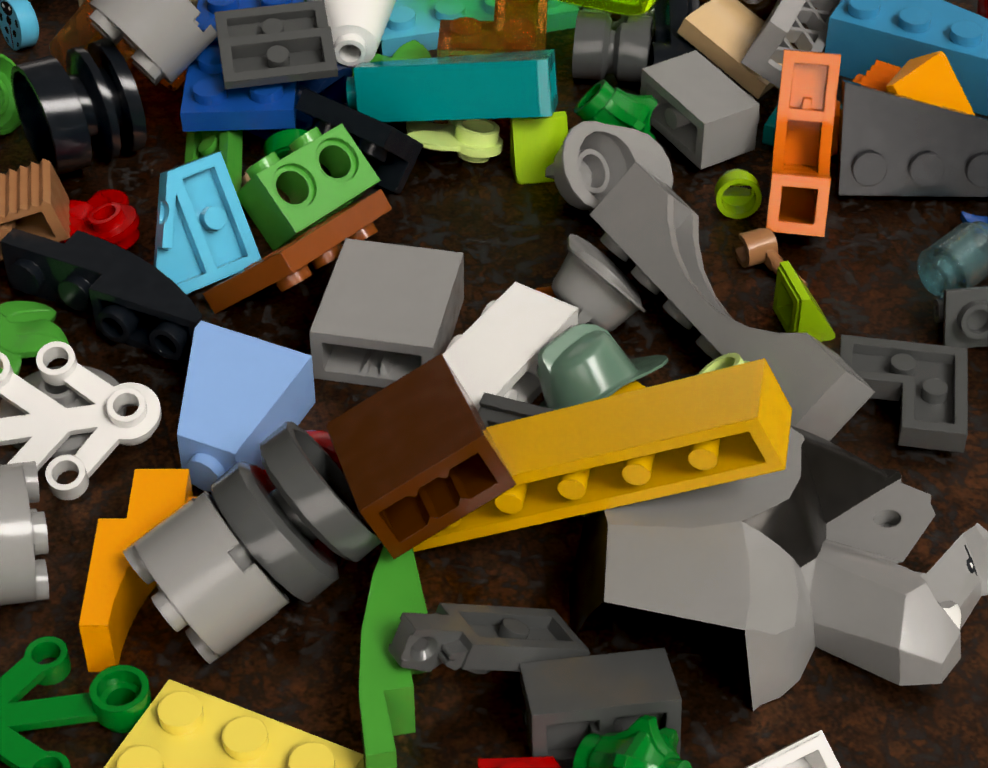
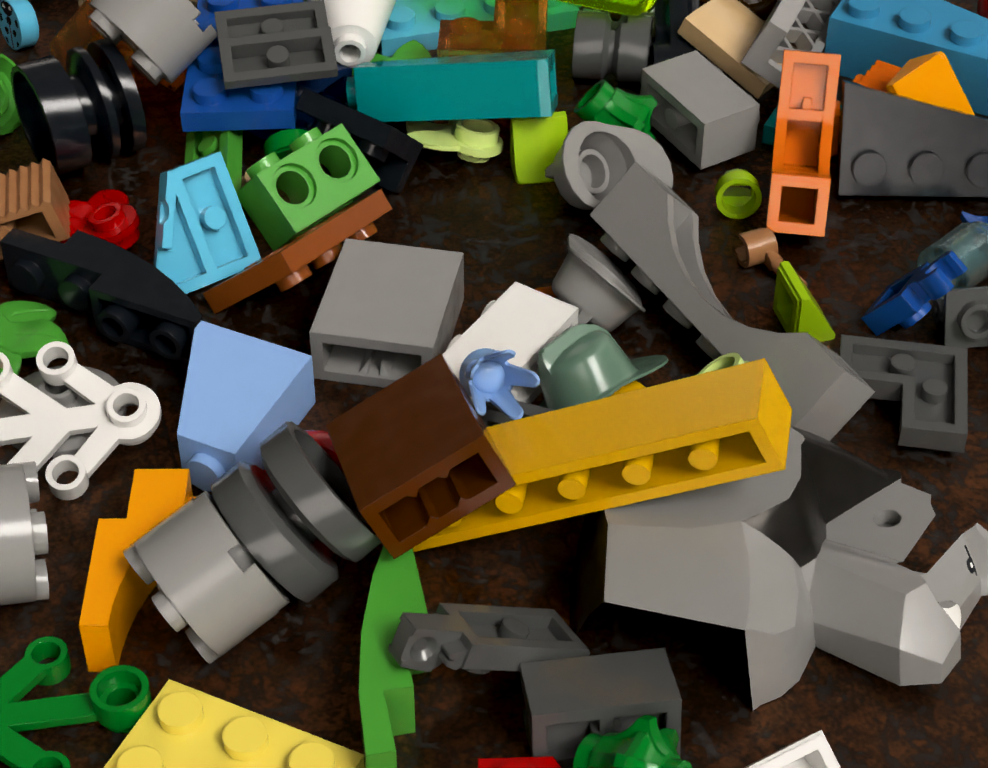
none -> light blue piece [459,348,540,420]
none -> blue plate [861,250,968,336]

